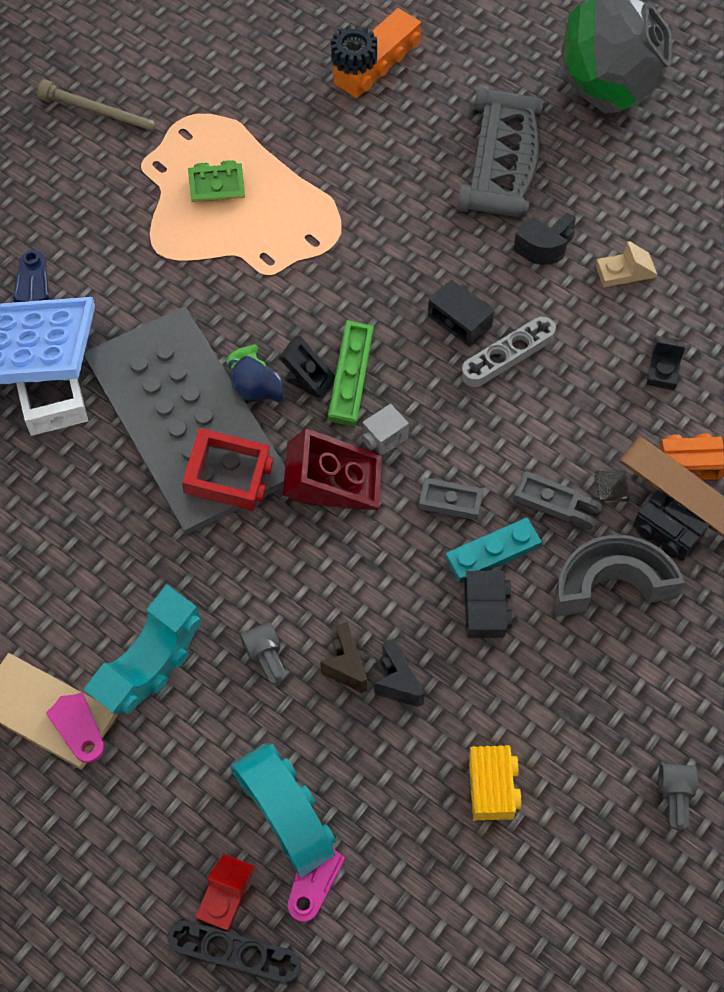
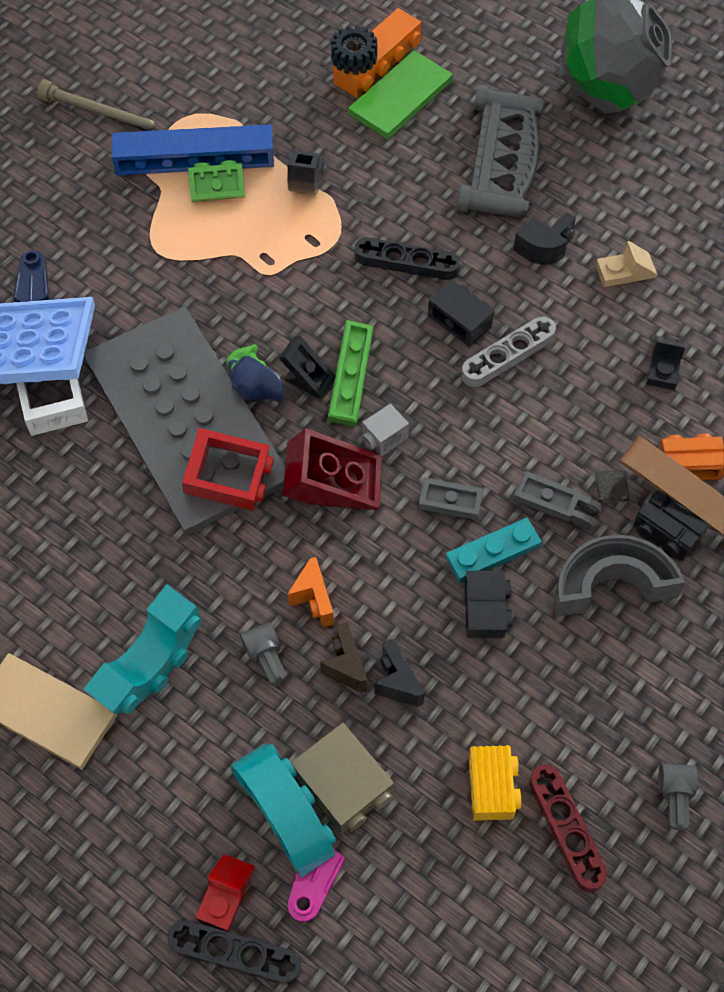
dark pink piece [46,693,104,763] -> none
none -> blue brick [112,124,274,175]
none -> black brick [287,150,325,195]
none -> orange slope [288,557,334,628]
none -> dark tan brick [291,723,394,834]
none -> bright green tile [348,50,453,140]
none -> black beam [355,237,460,280]
none -> dark red beam [530,764,607,893]

